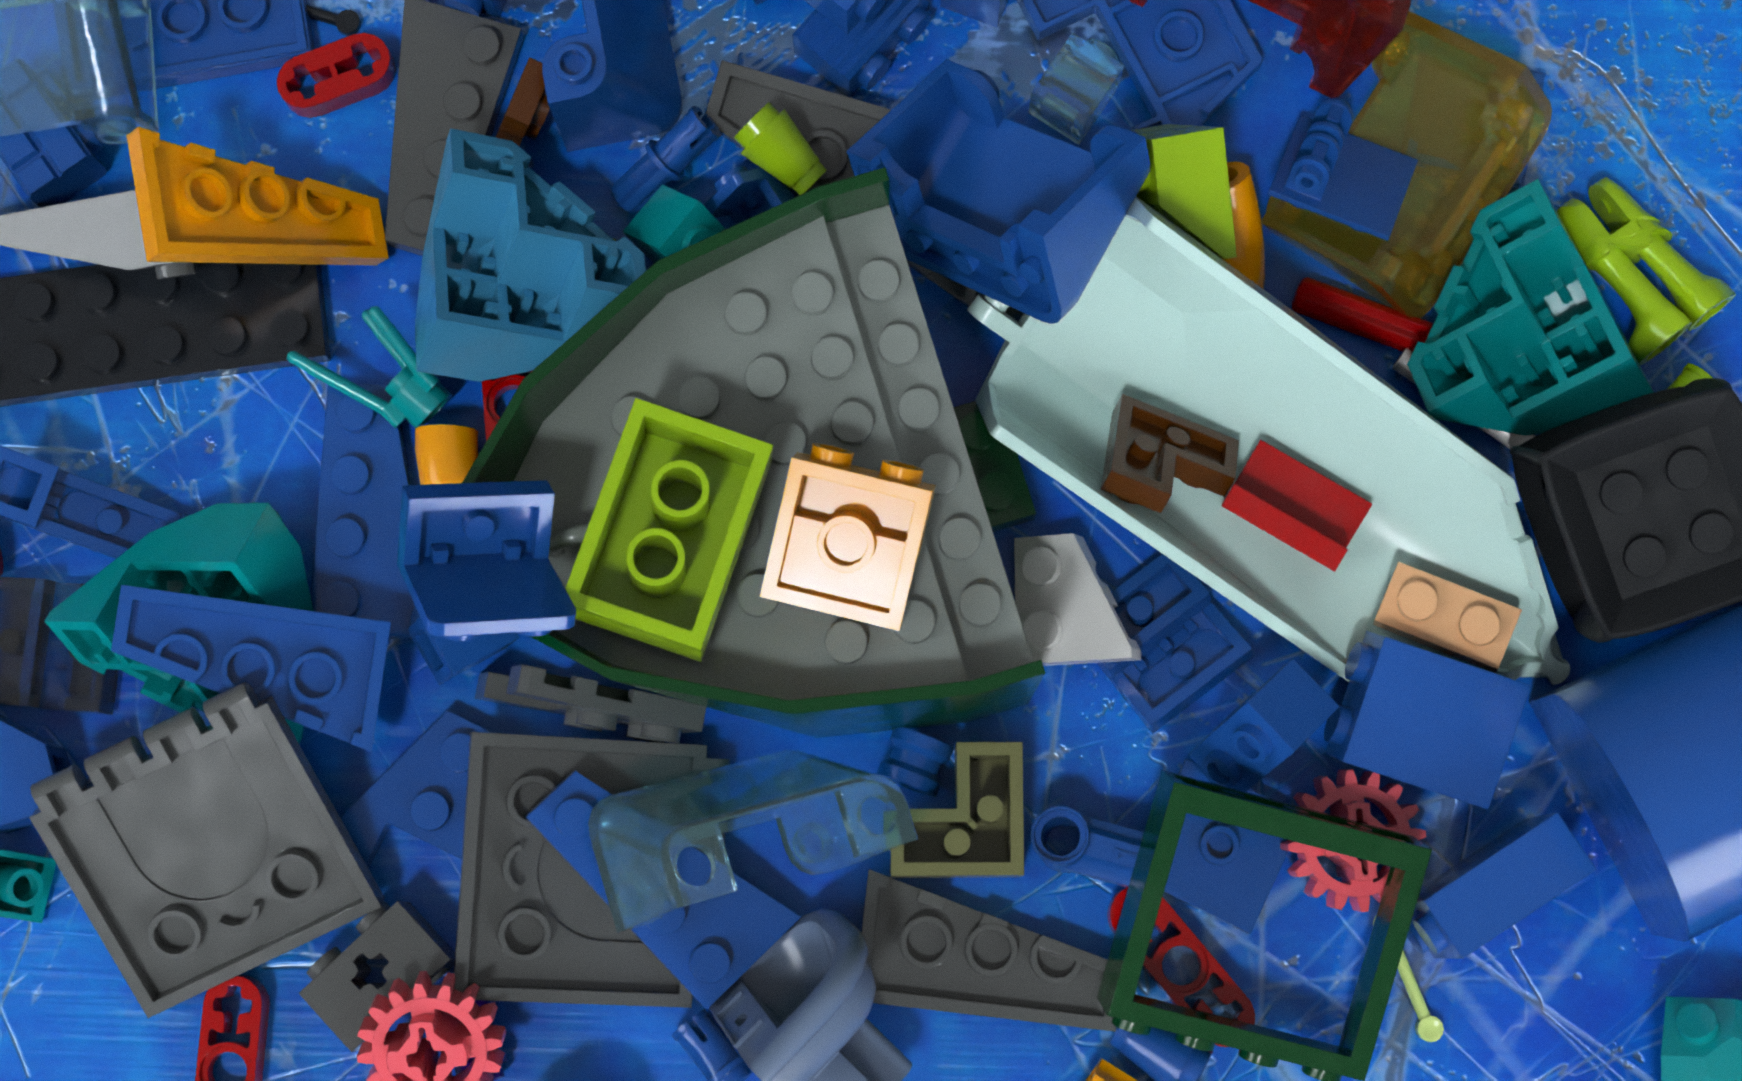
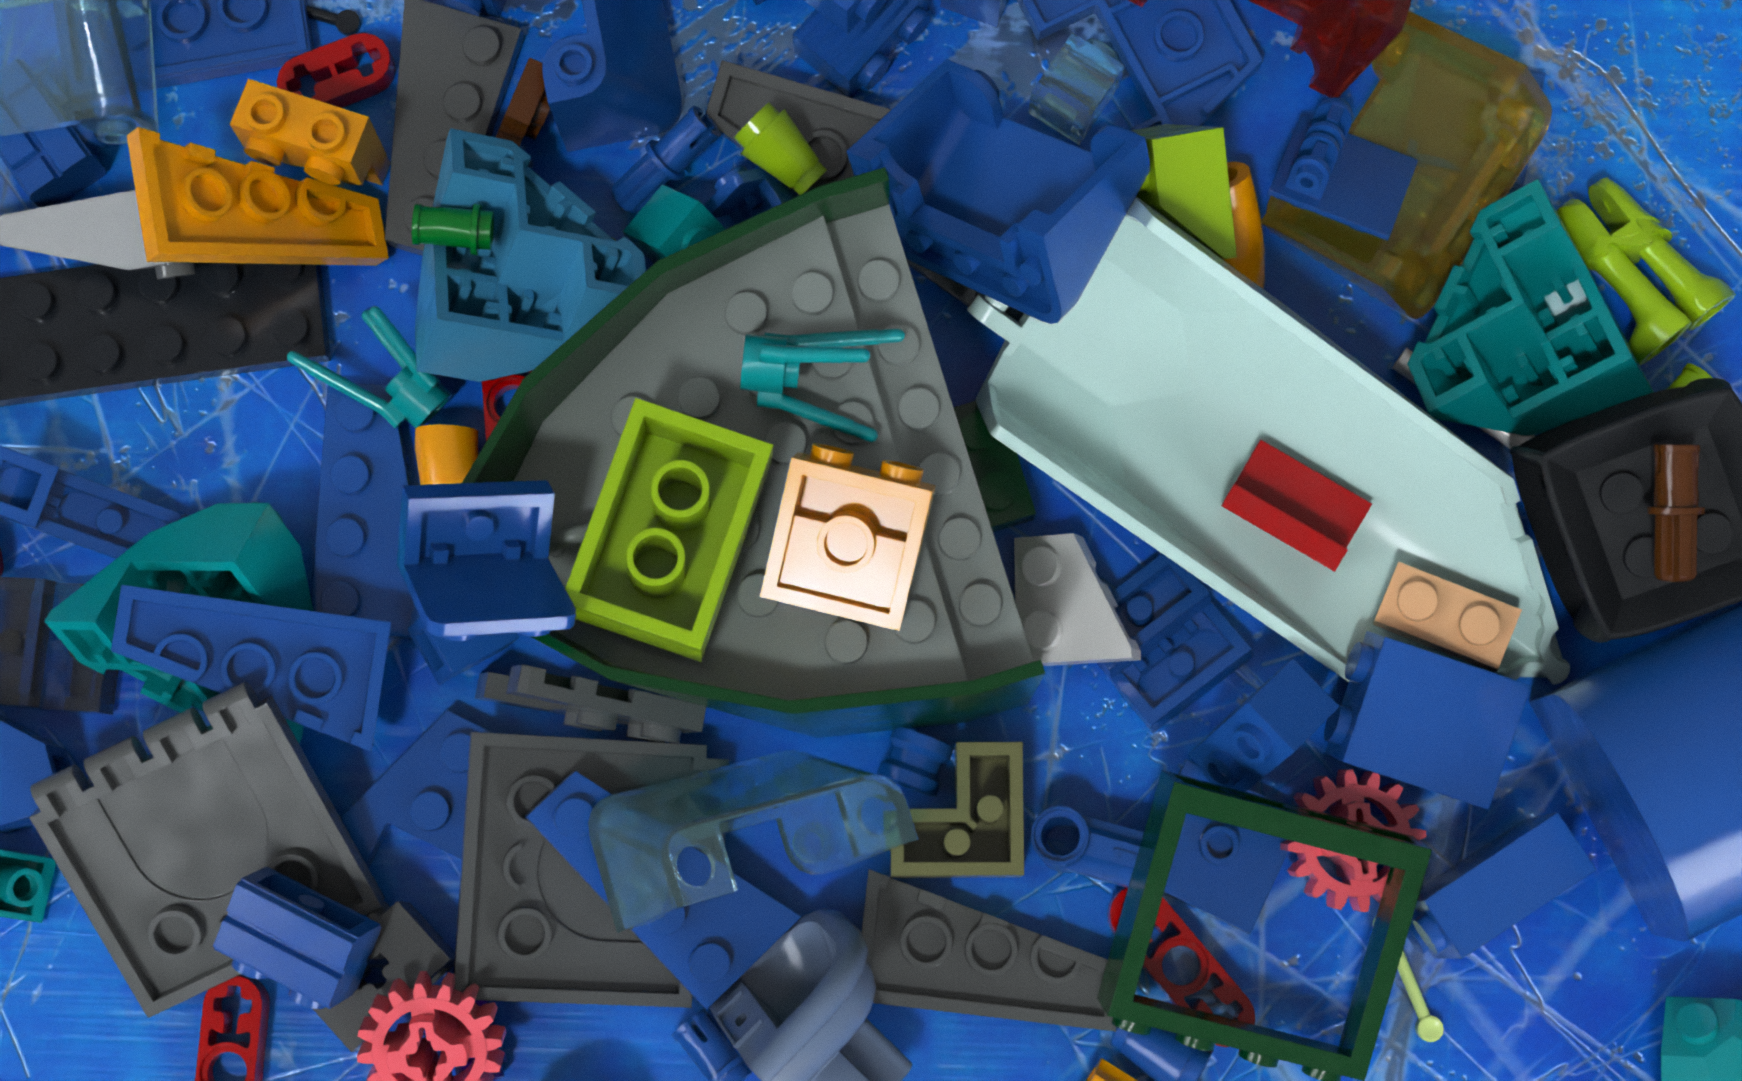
reddish brown plate [1101,394,1239,513] -> none
red axle [1292,277,1434,352] -> none
none -> blue brick [213,866,382,1009]
none -> light orange plate [230,79,391,186]
none -> green pin [411,203,494,255]
none -> teal plant [740,329,905,442]
none -> reddish brown axle [1647,445,1705,582]

